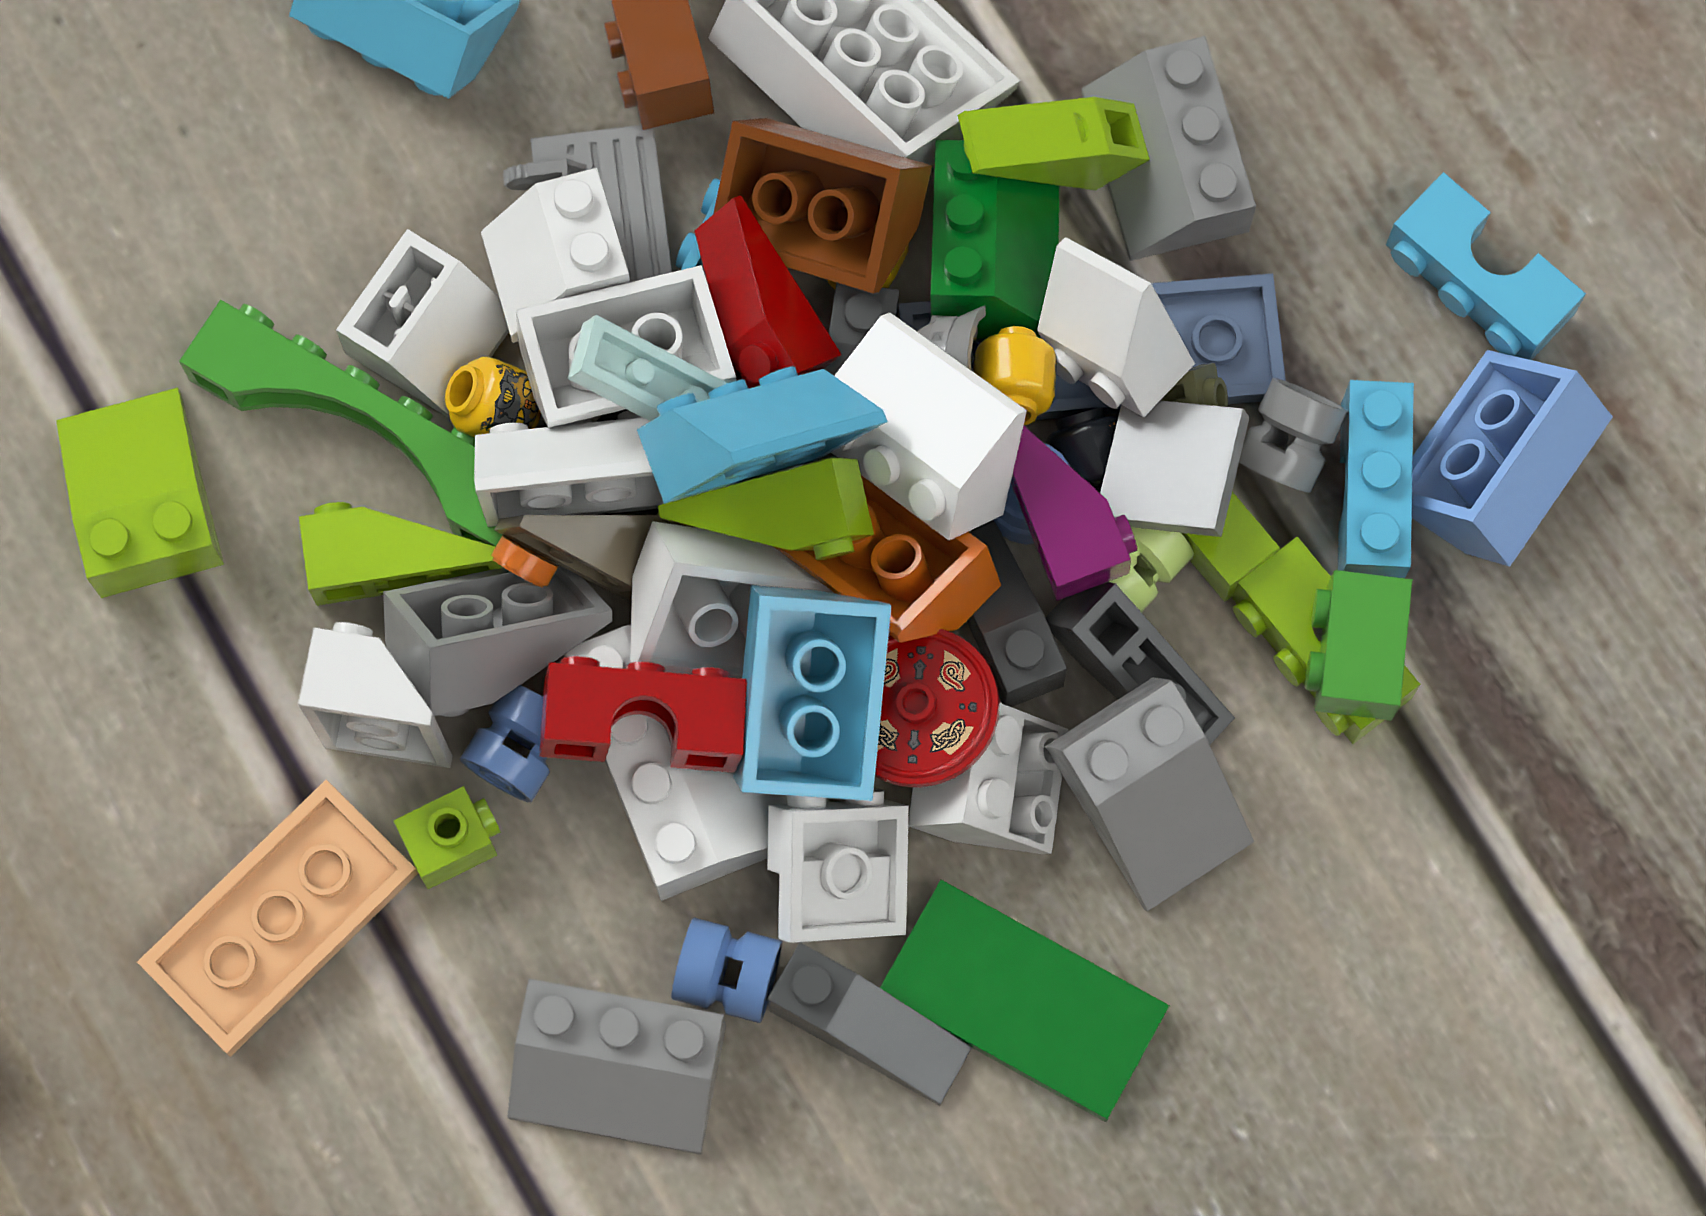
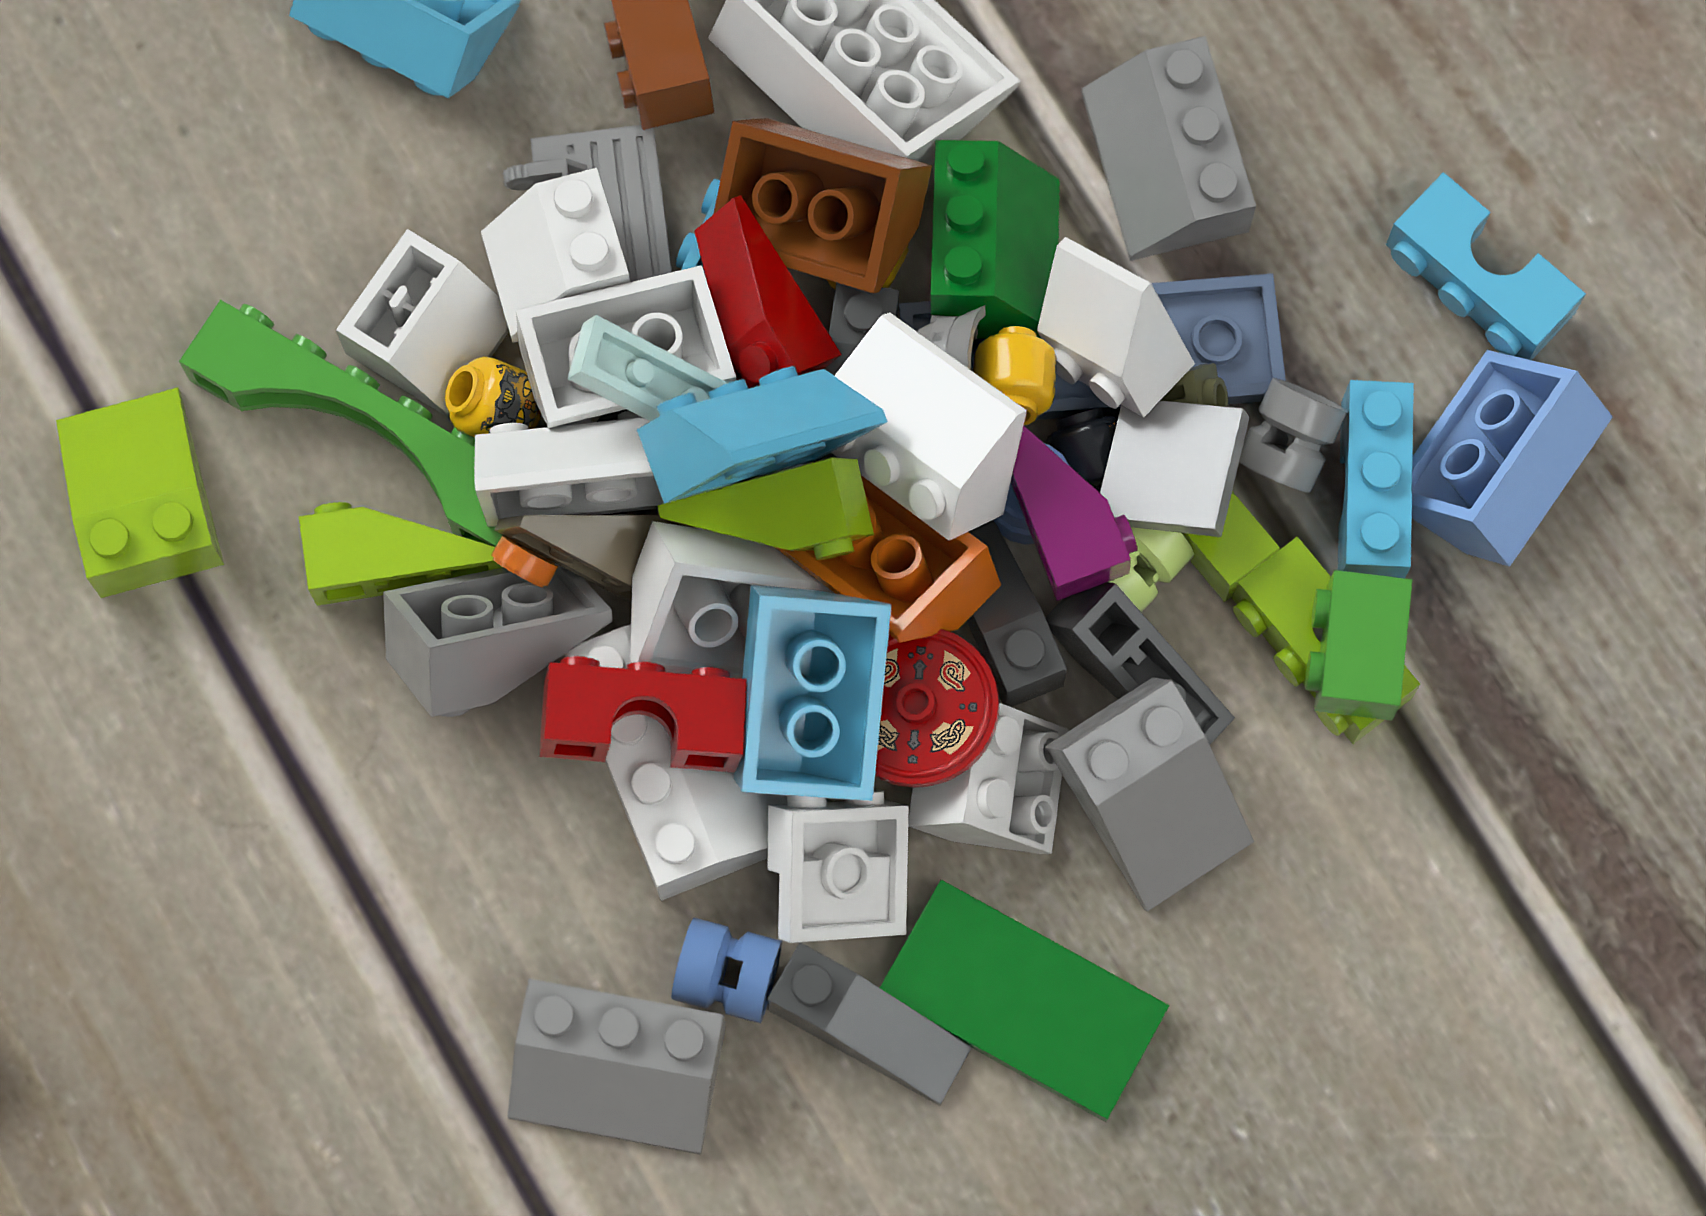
light nougat plate [137,780,418,1057] -> none
white slope [298,622,453,768] -> none
lime brick [393,786,501,890] -> none
medium blue wheel [460,685,550,802] -> none
lime slope [957,97,1150,191] -> none

